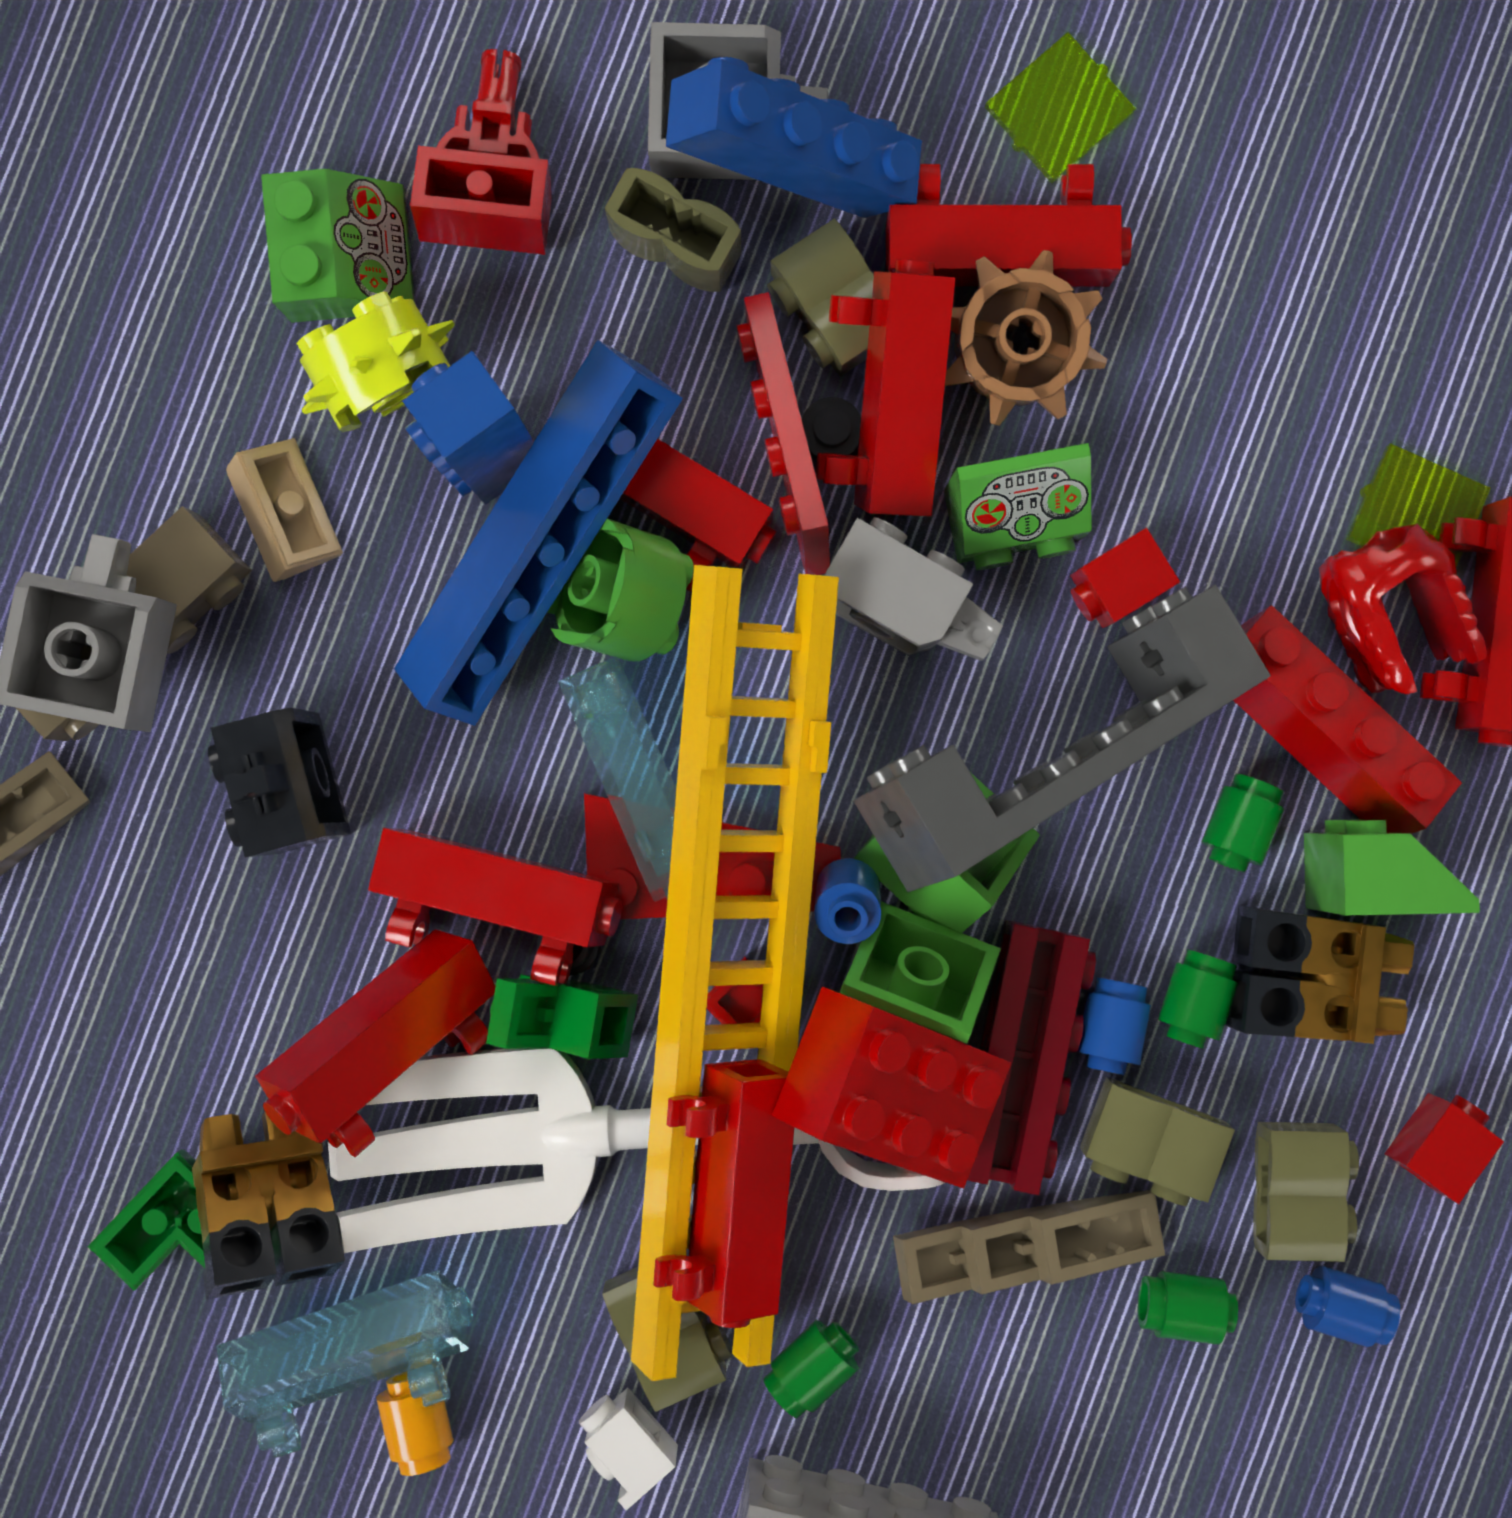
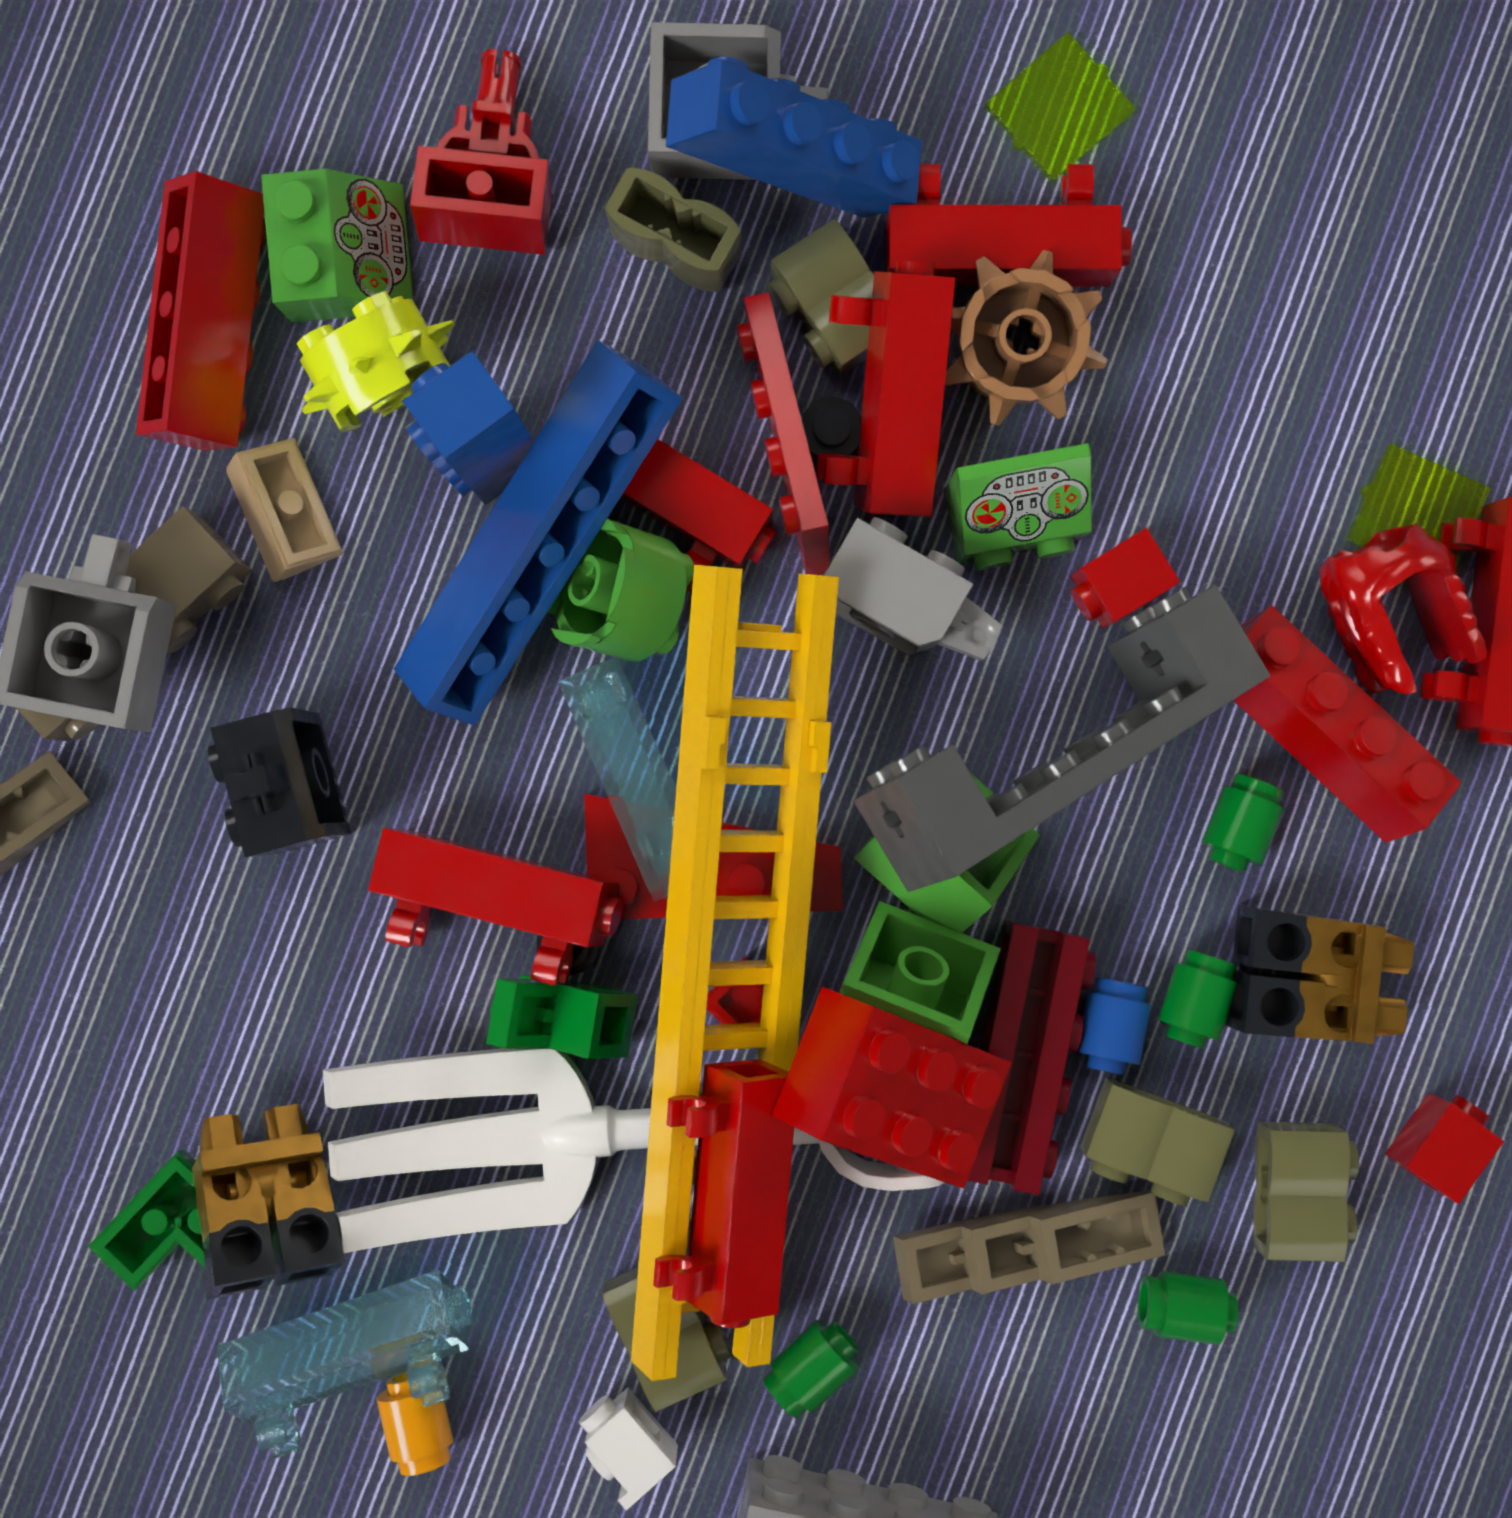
red brick [255,929,496,1157] -> none
blue brick [814,858,881,944] -> none
blue brick [1295,1265,1401,1347] -> none
bright green slope [1304,820,1480,916] -> none
none -> red brick [136,171,267,451]

